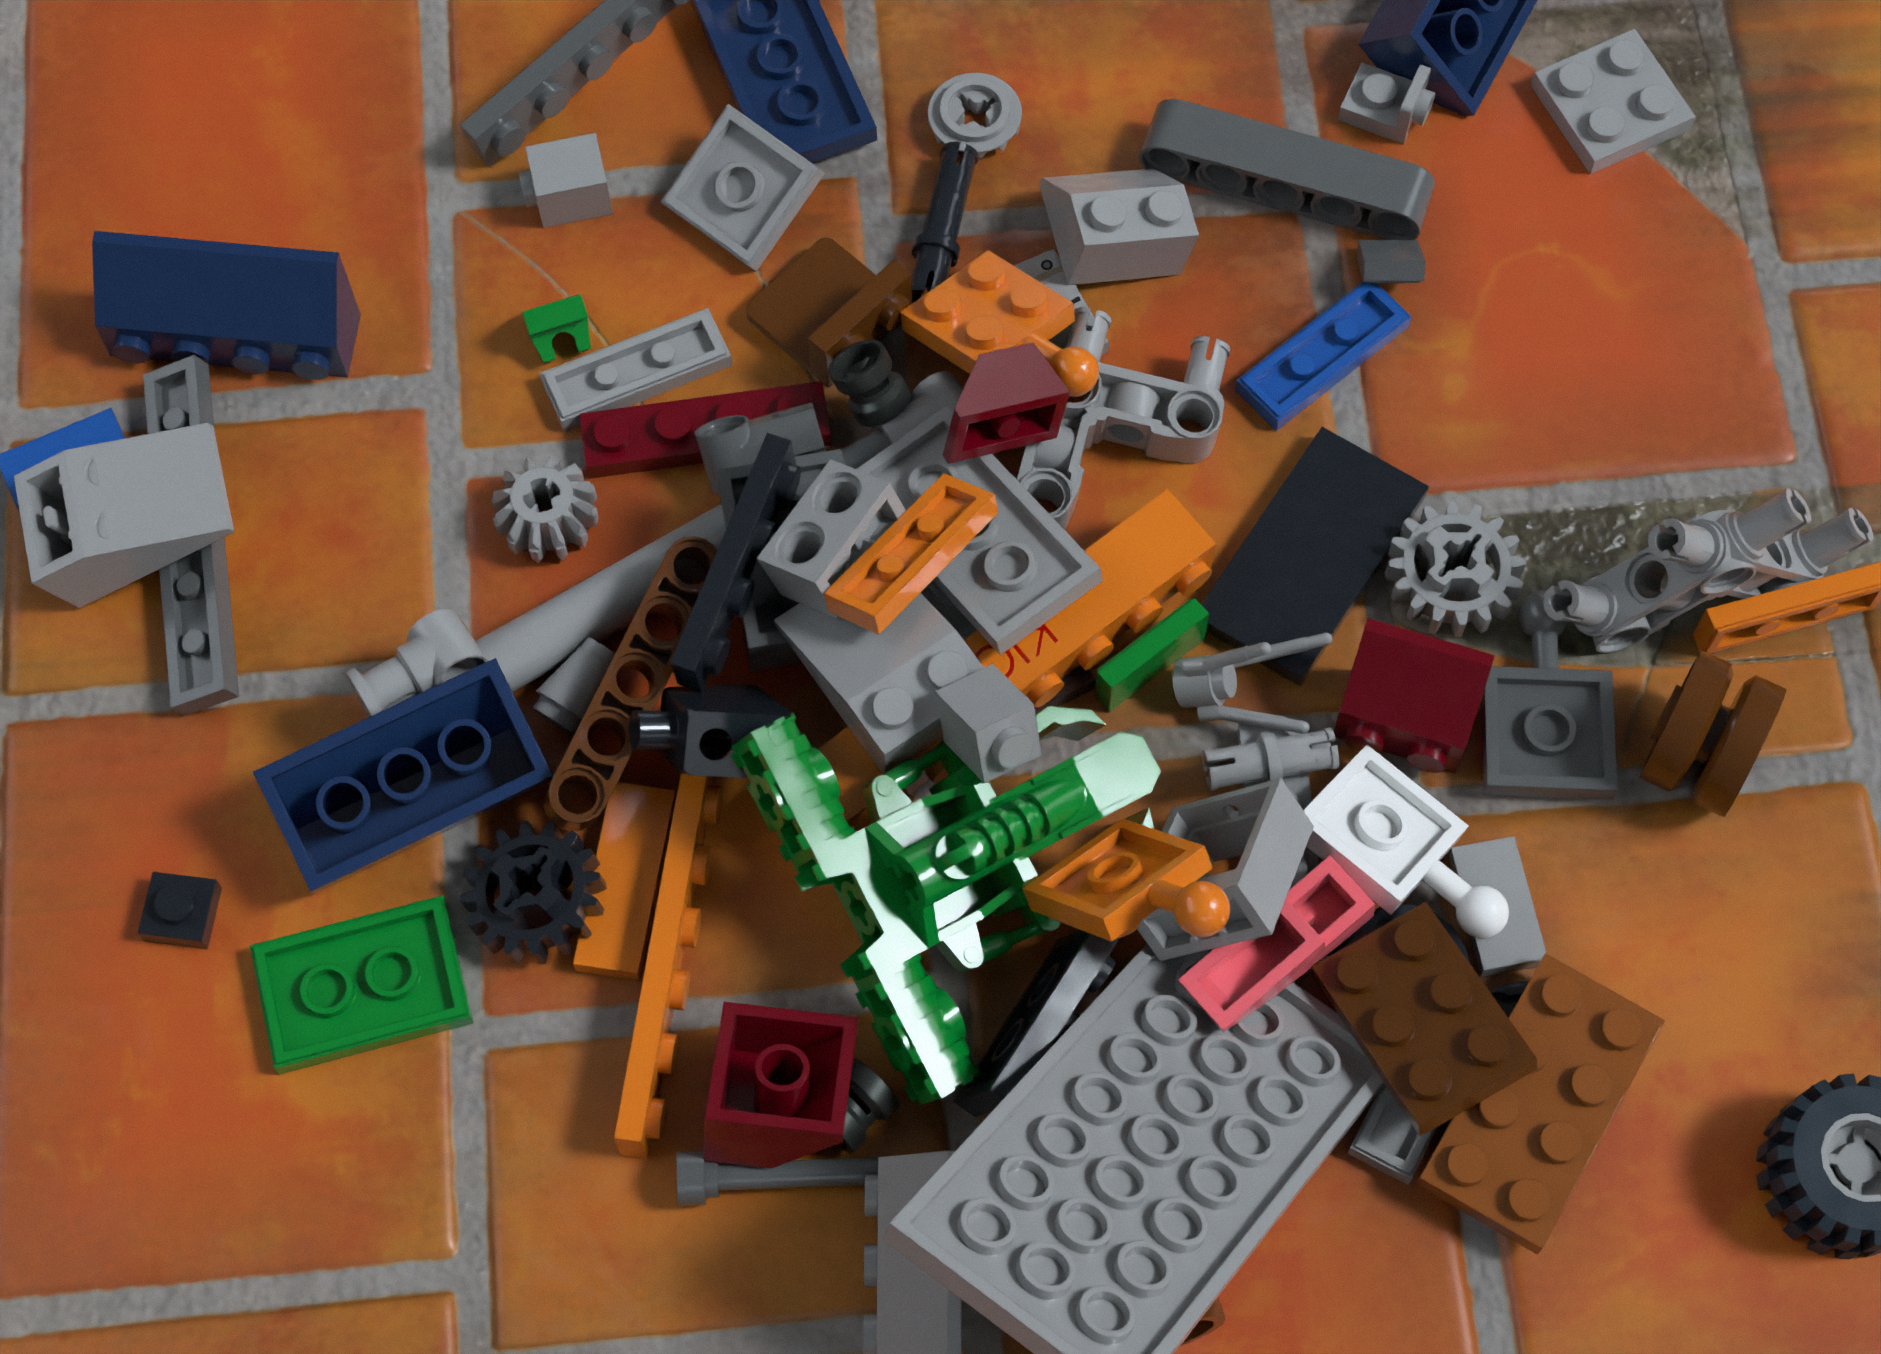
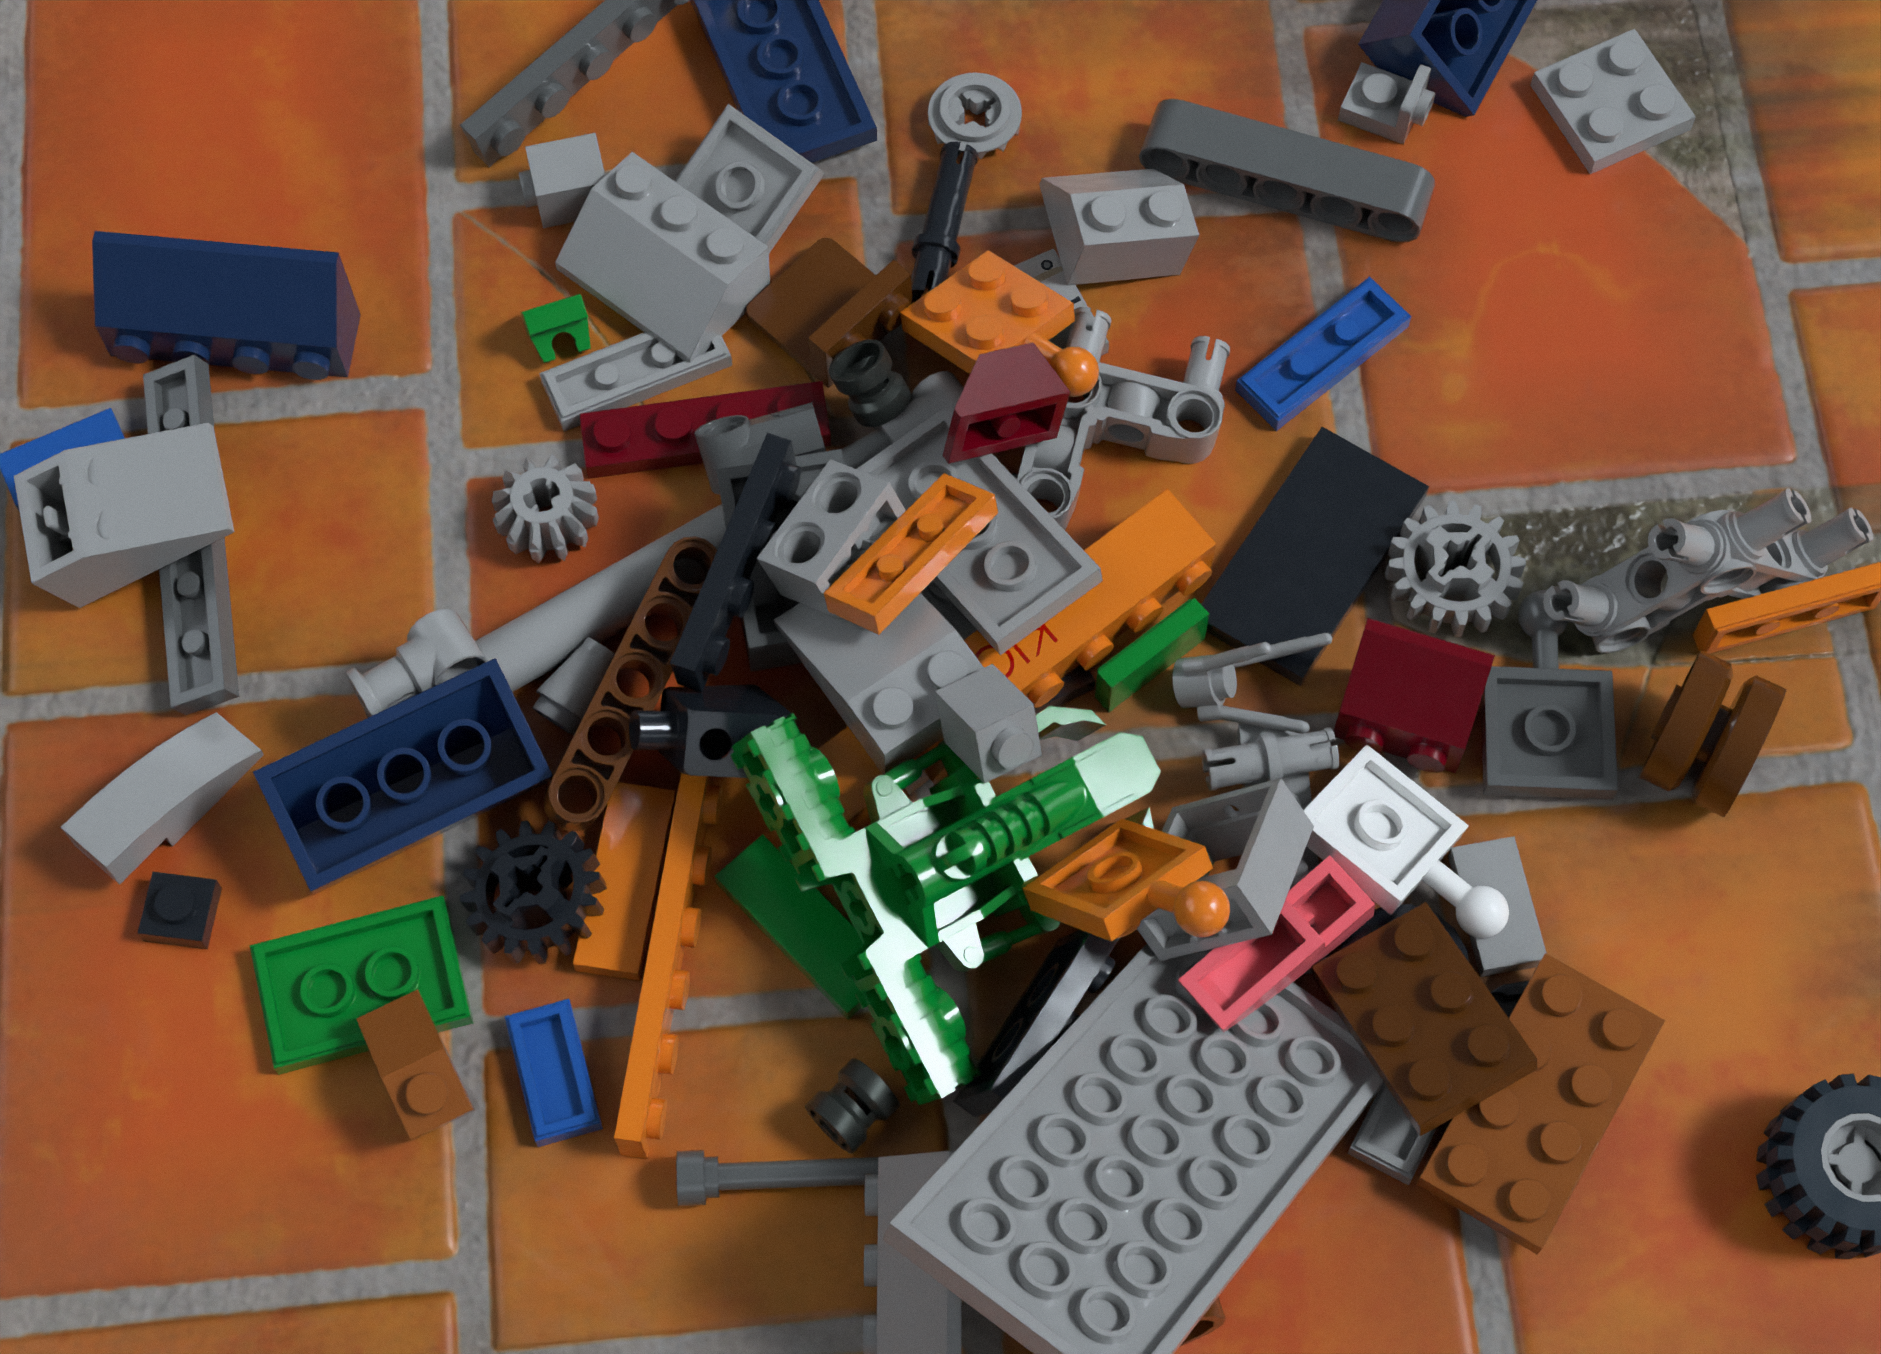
dark red slope [704,1002,859,1168] -> none
dark grey tile [1357,240,1426,283] -> none
none -> light grey slope [61,712,264,885]
none -> dark orange slope [356,989,475,1140]
none -> blue tile [504,999,603,1147]
none -> light grey slope [555,152,770,363]
none -> green tile [714,834,863,1020]

